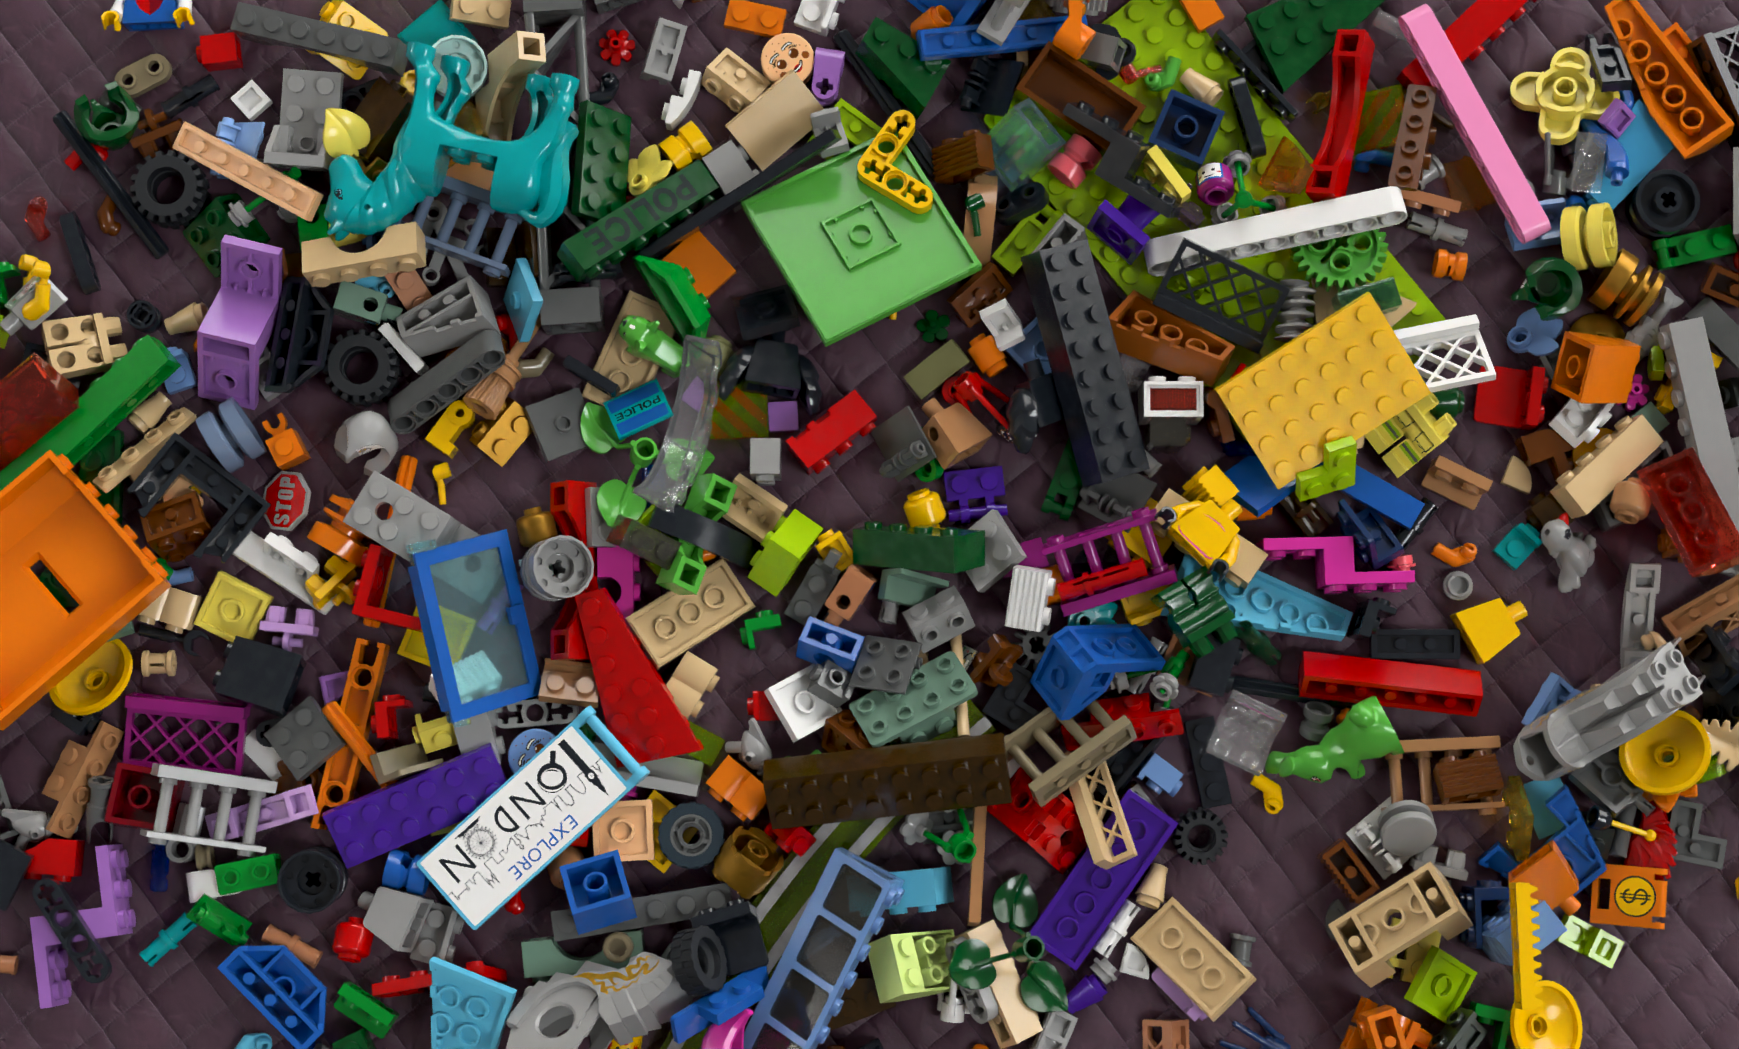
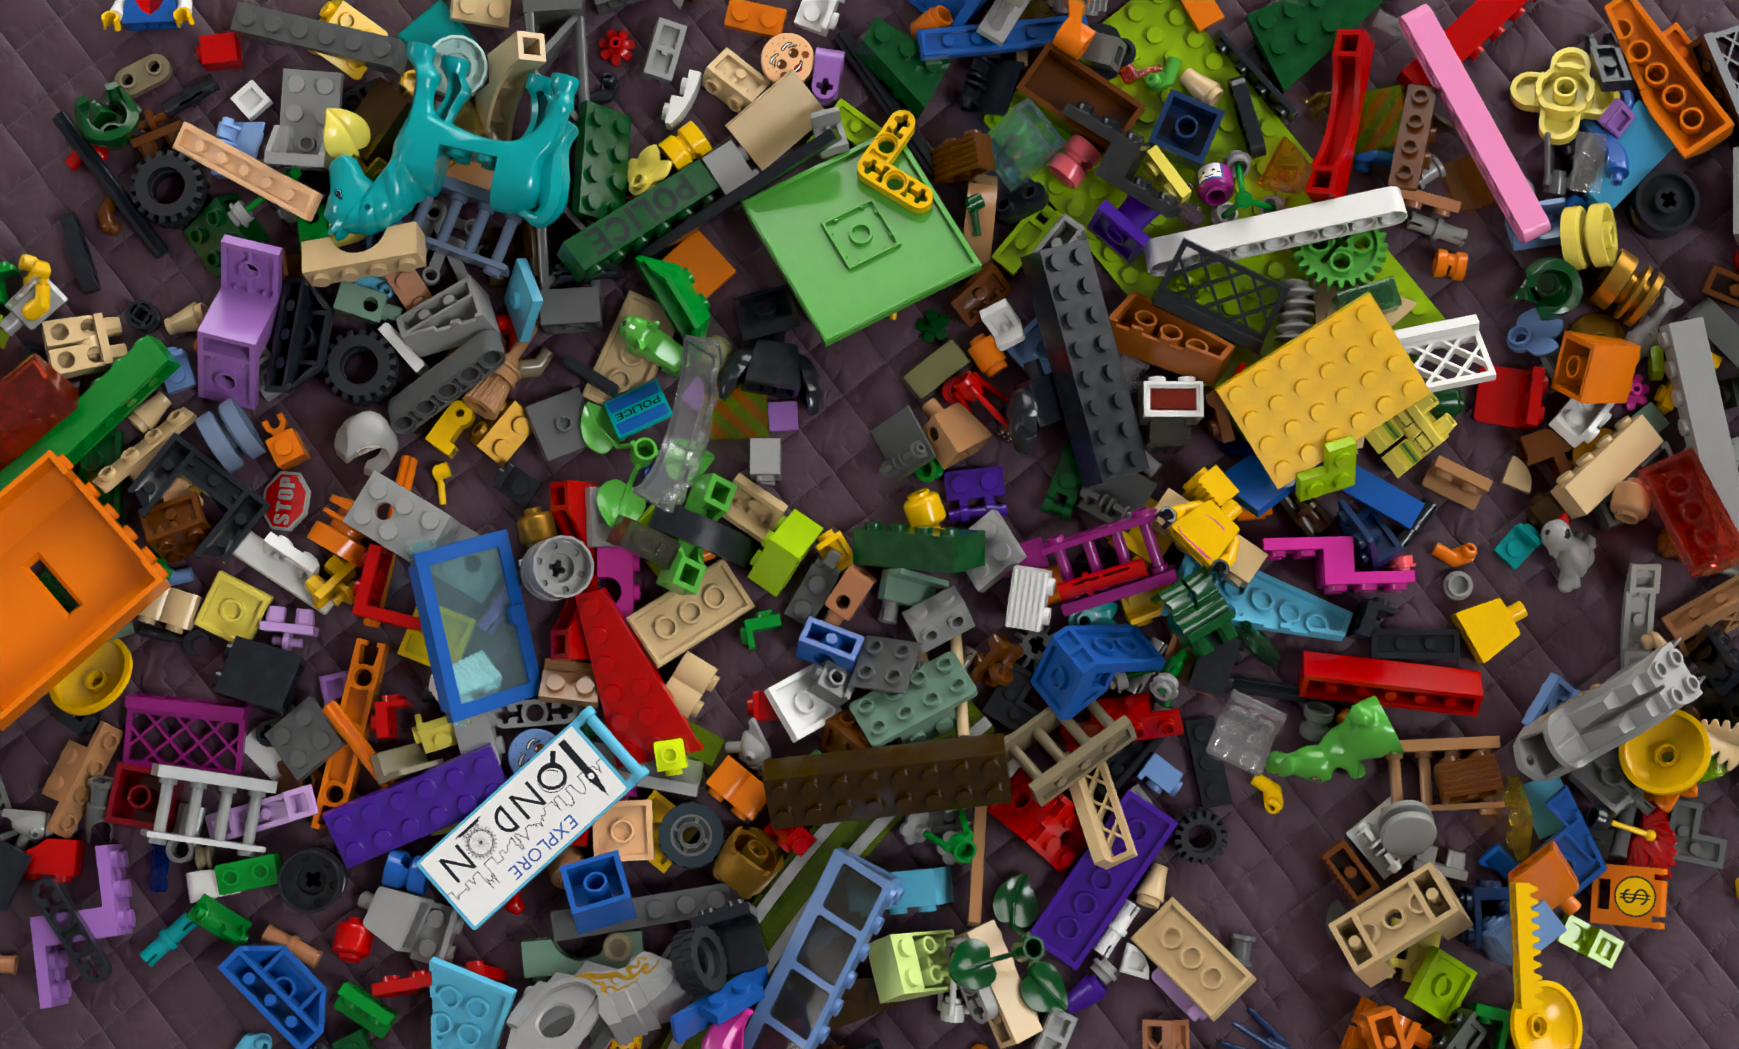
clear red arm [25,196,51,242] -> none
tan bush [141,650,177,677] -> none
red wedge [786,389,877,475] -> none
green plate [1651,224,1738,271] -> none
none -> black bracket [493,462,542,509]
none -> neon yellow bracket [654,738,689,777]

